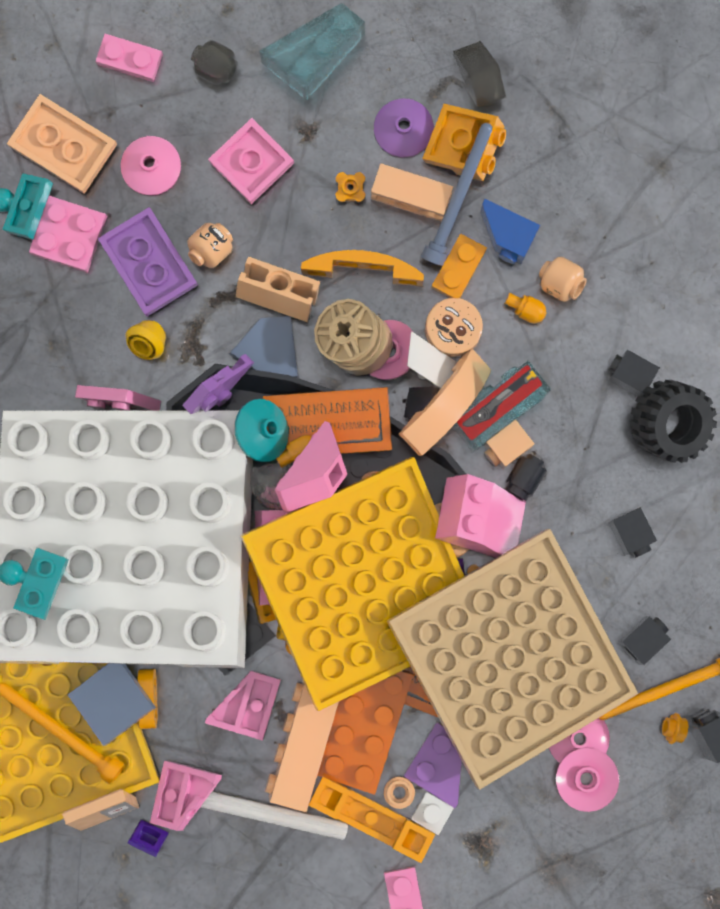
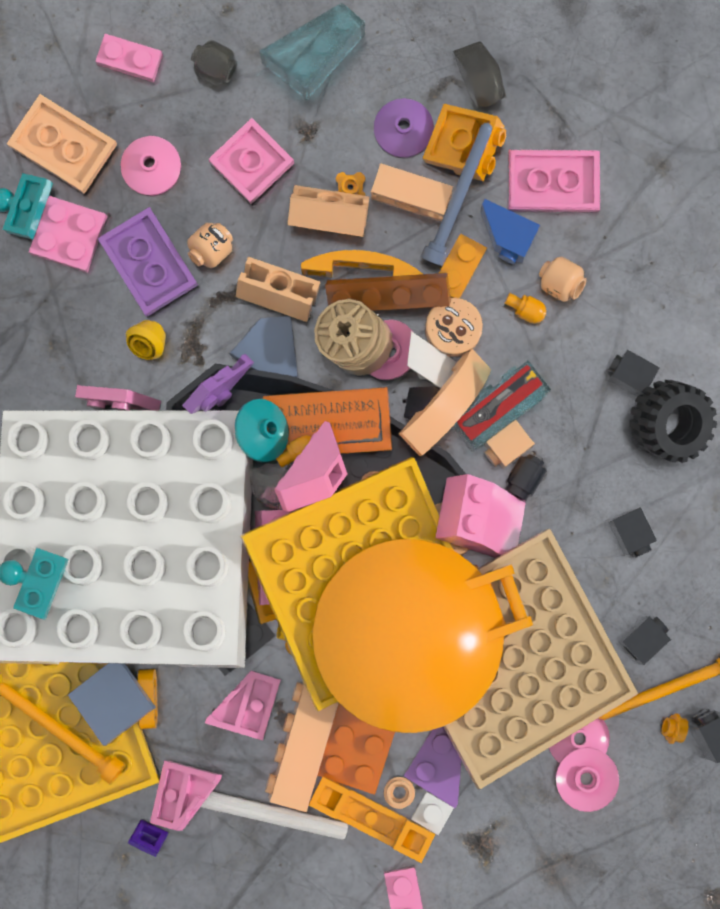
light nougat tile [62,789,139,831] -> none
none -> light nougat piece [288,185,370,237]
none -> light orange dish [312,539,533,733]
none -> dark orange plate [325,273,451,311]
none -> bright pink tile [508,150,600,212]

